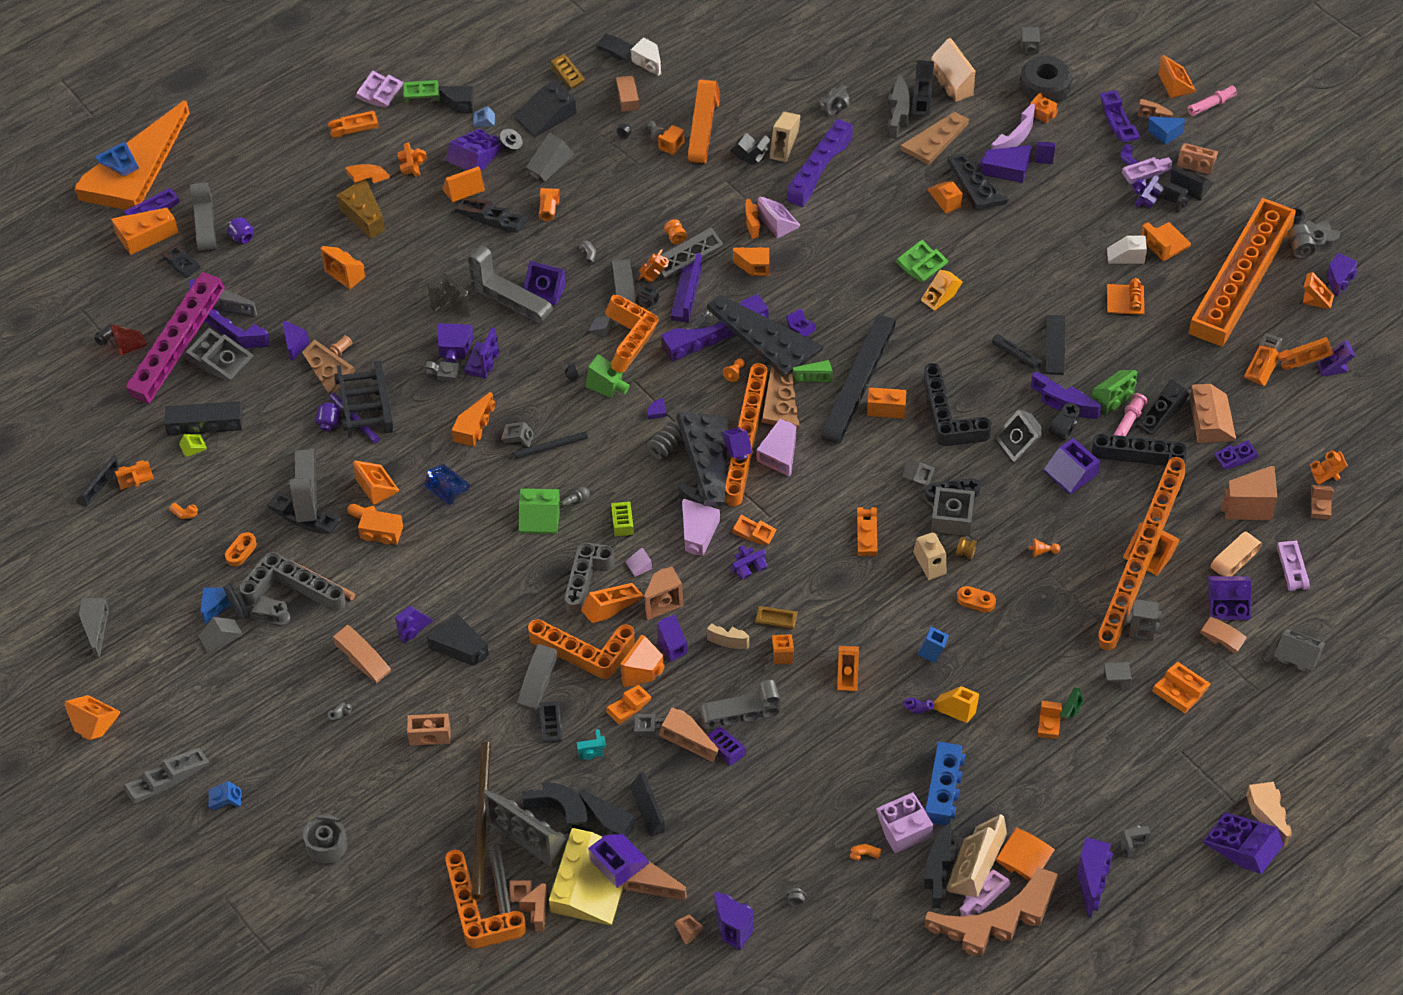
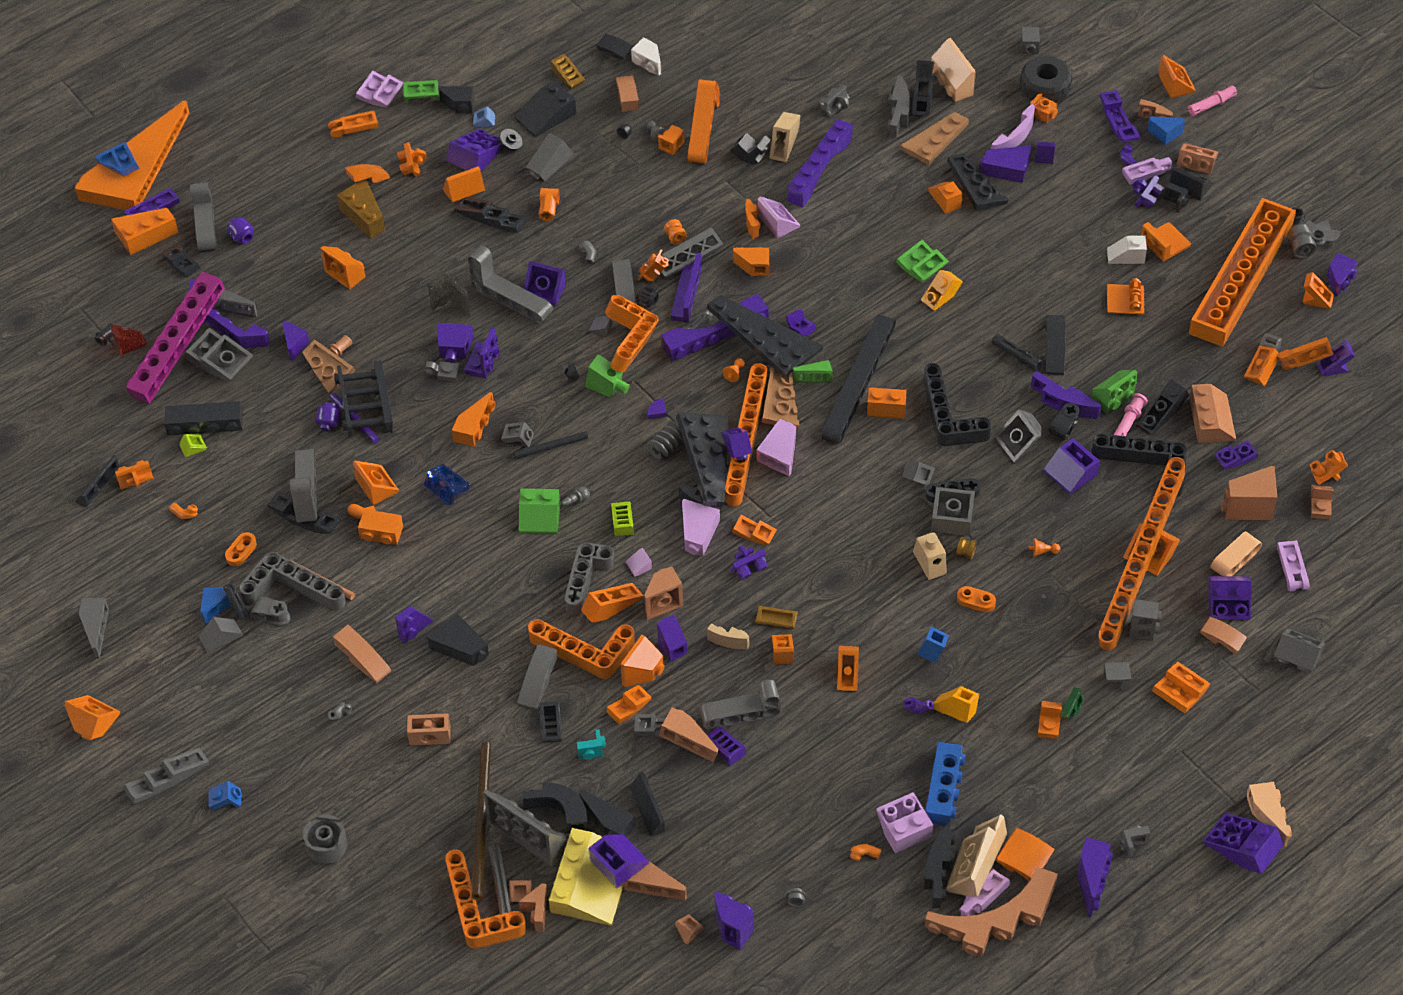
orange plate [857,507,877,556] -> none

